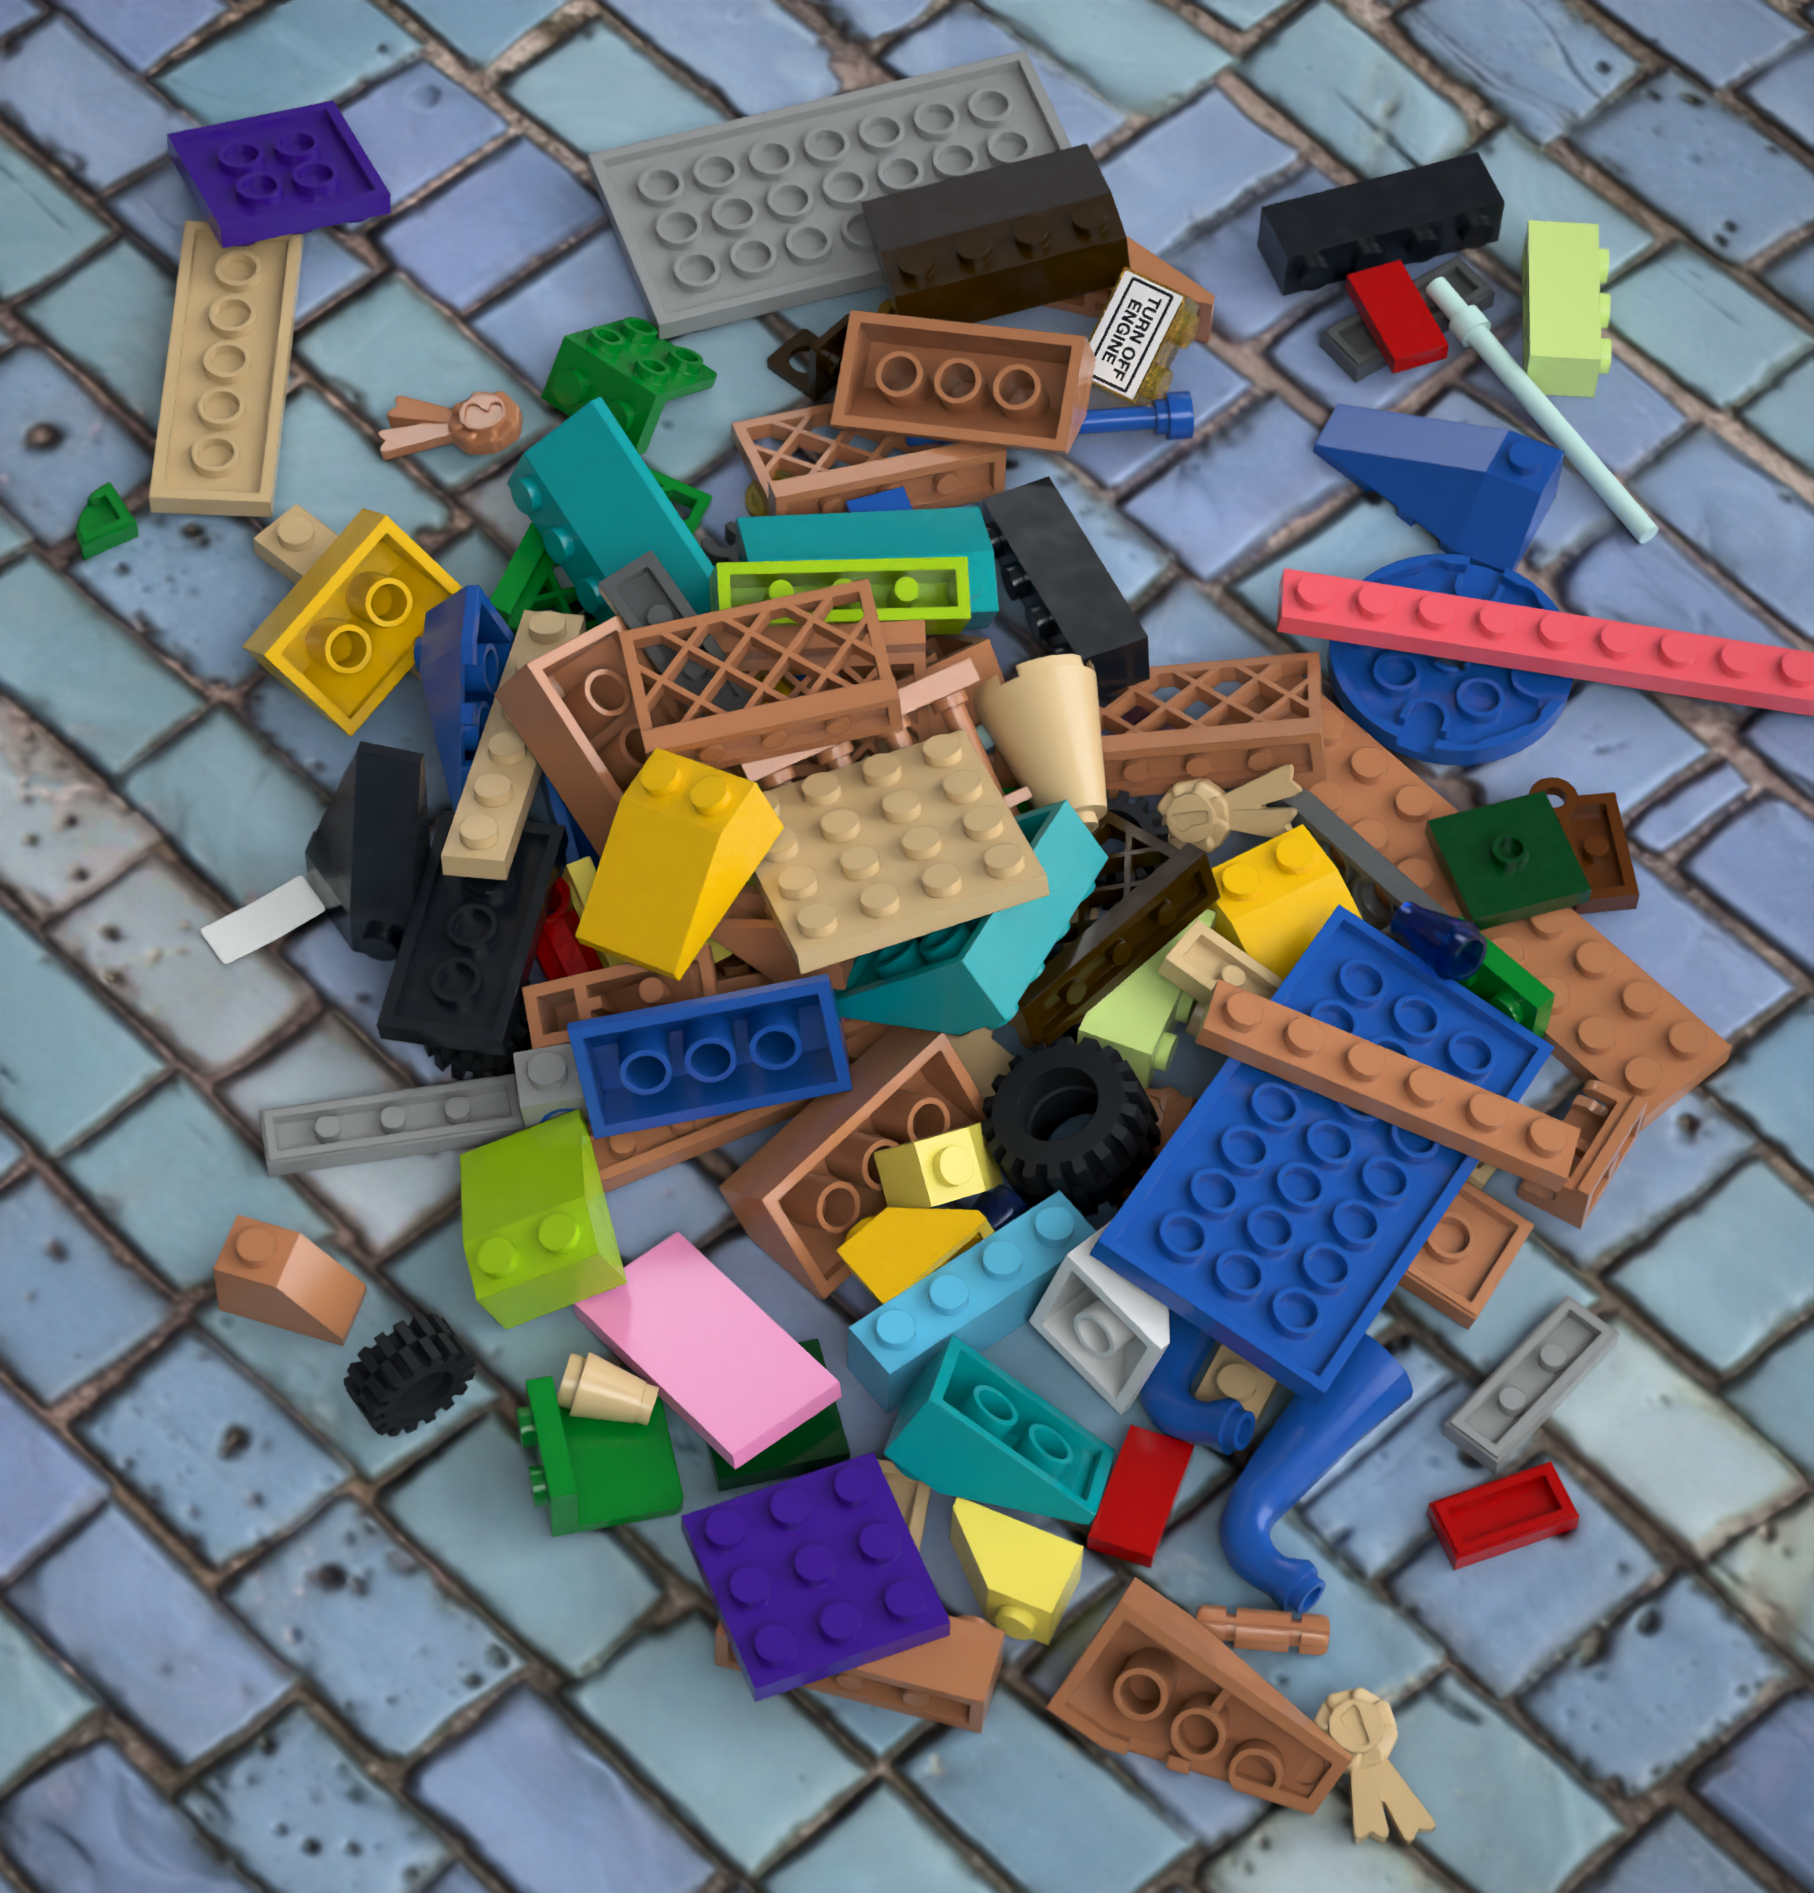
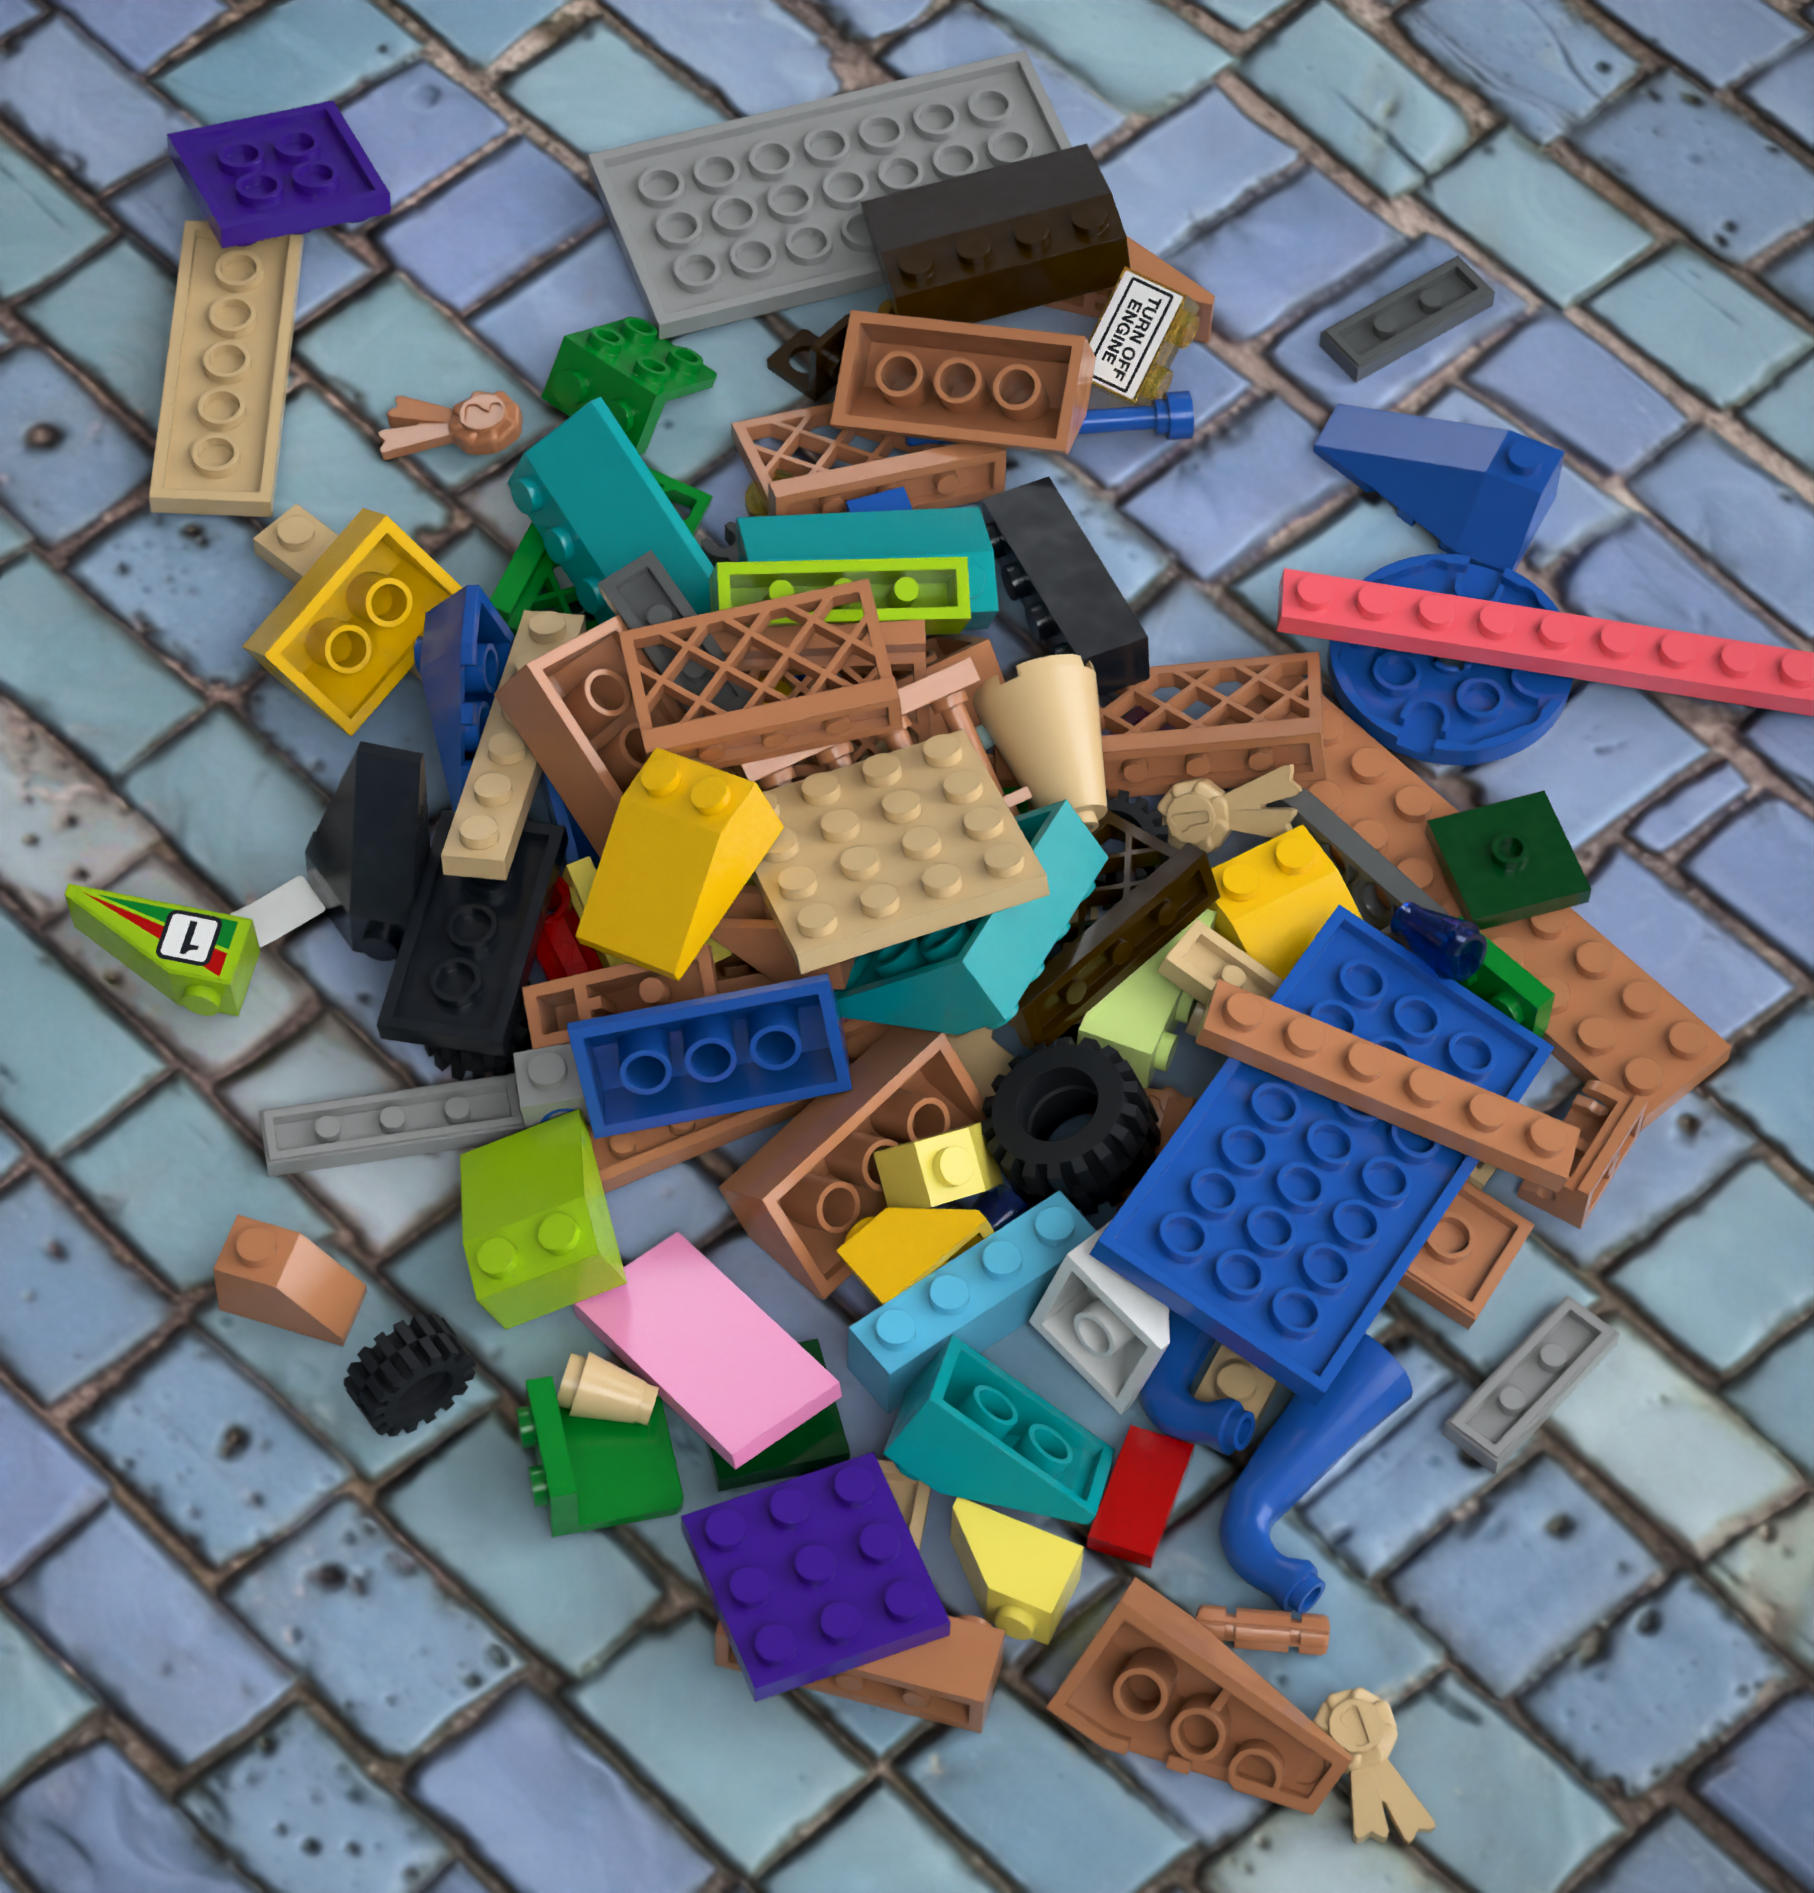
green tile [76,482,139,560] -> none
black brick [1257,152,1505,296] -> none
red tile [1345,259,1449,374] -> none
light aqua bar [1425,276,1658,544] -> none
red tile [1426,1461,1580,1571] -> none
yellowish green brick [1521,220,1612,398] -> none
reddish brown hinge [1529,777,1640,914] -> none
none -> lime slope [64,884,260,1017]

